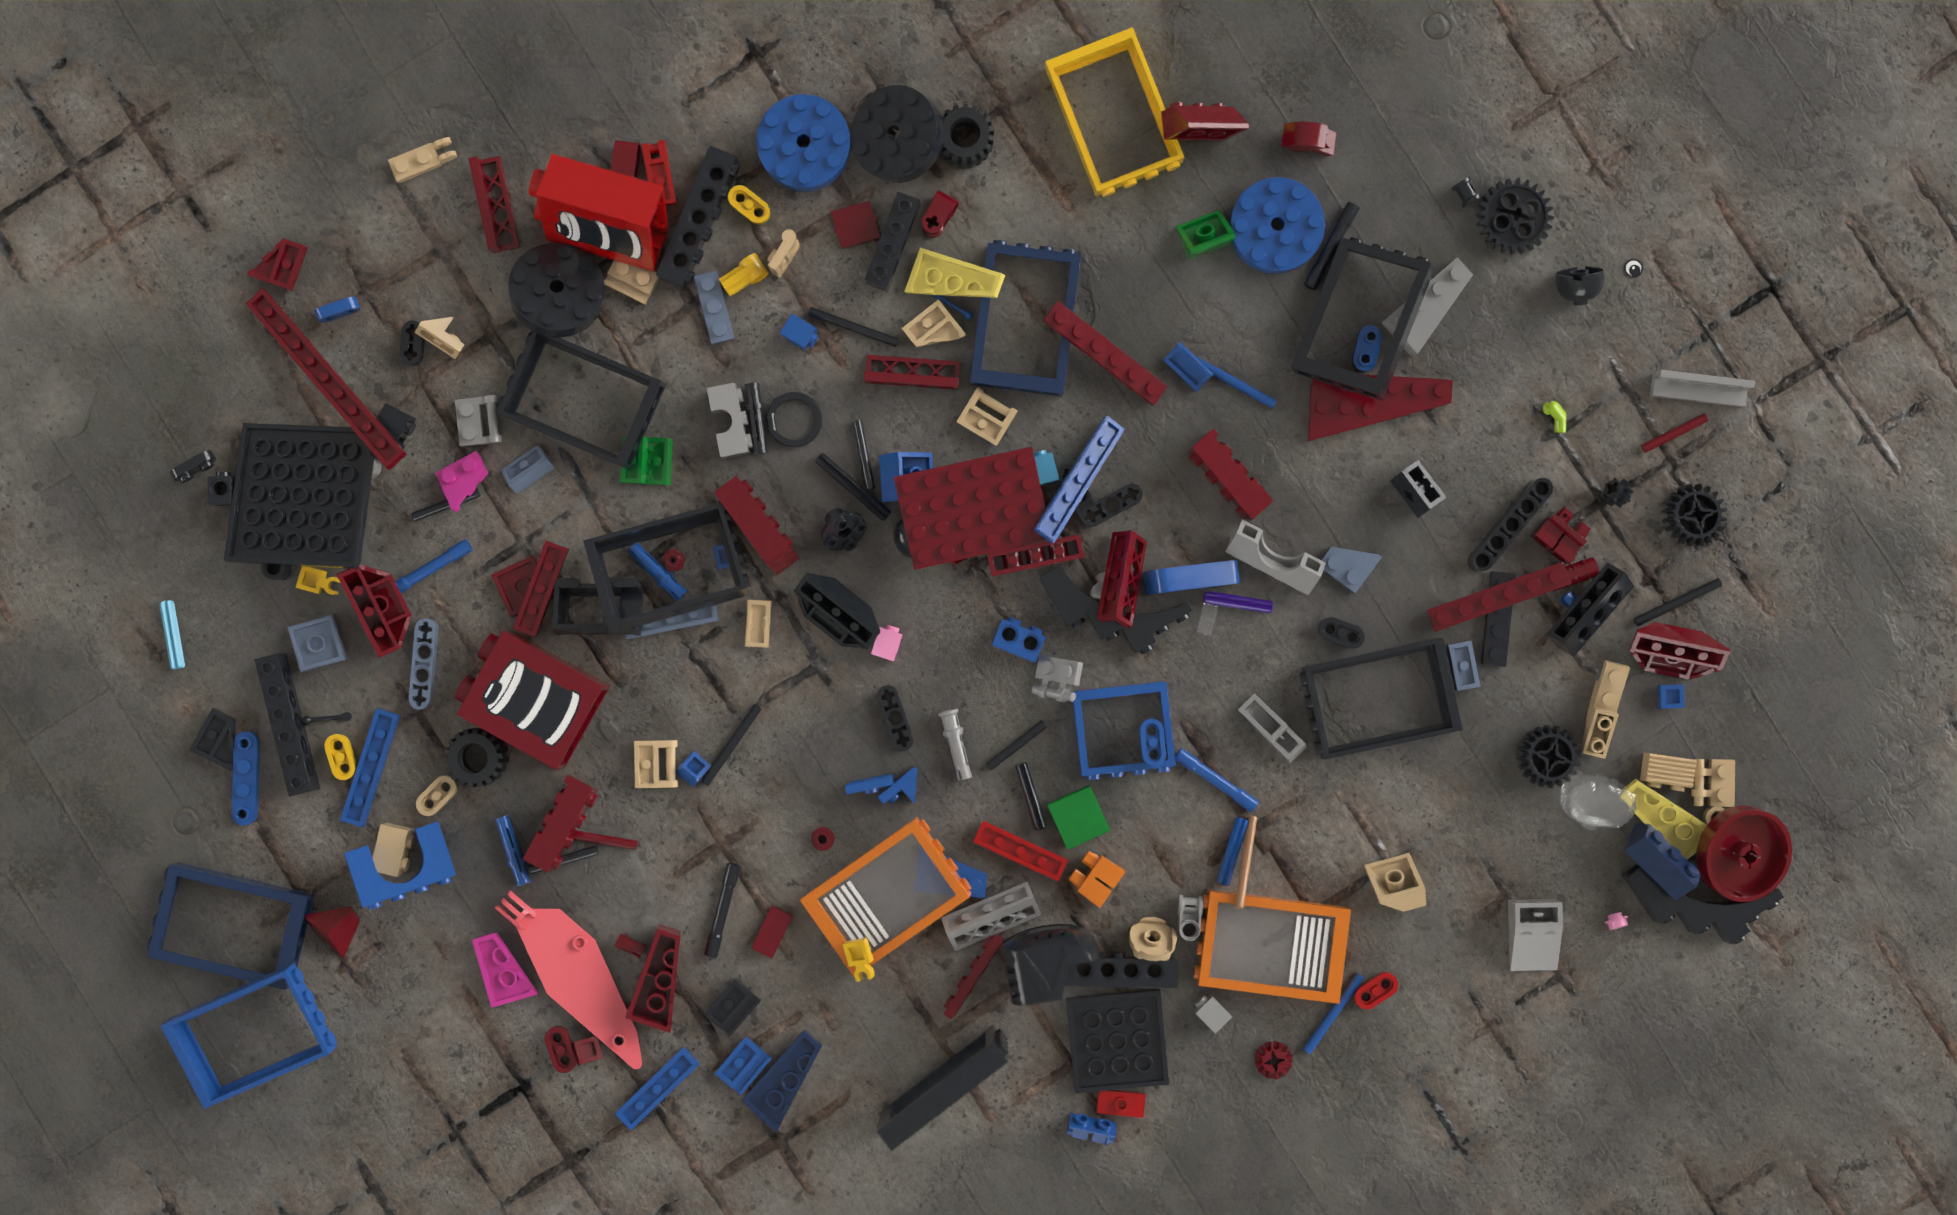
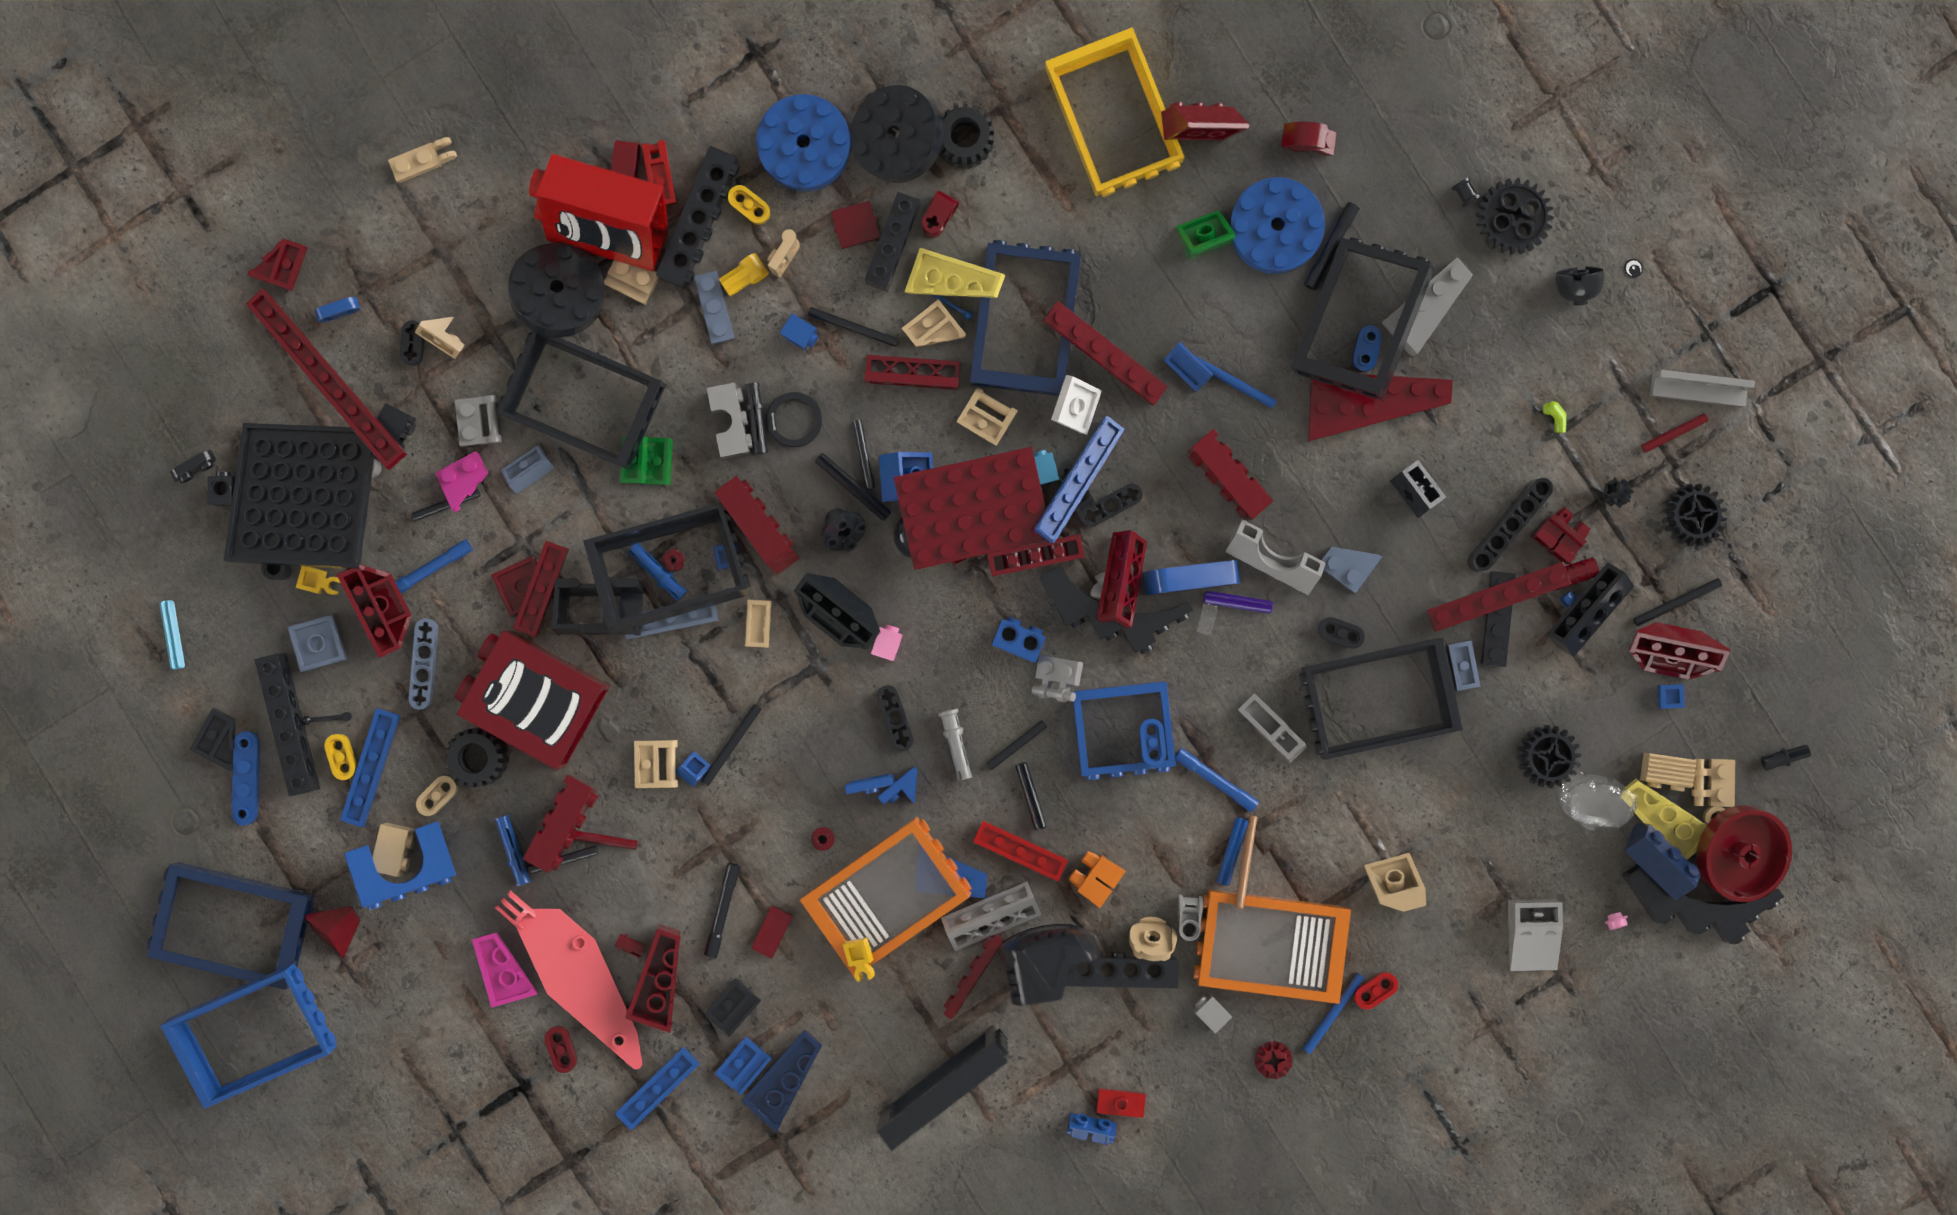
dark red fence [468,156,521,254] -> none
dark red plate [572,1036,602,1066] -> none
green slope [1047,785,1110,850] -> none
black plate [1066,989,1169,1093] -> none
tan slope [1581,660,1630,759] -> none
none -> white plate [1051,375,1102,435]
none -> black axle [1761,745,1811,771]

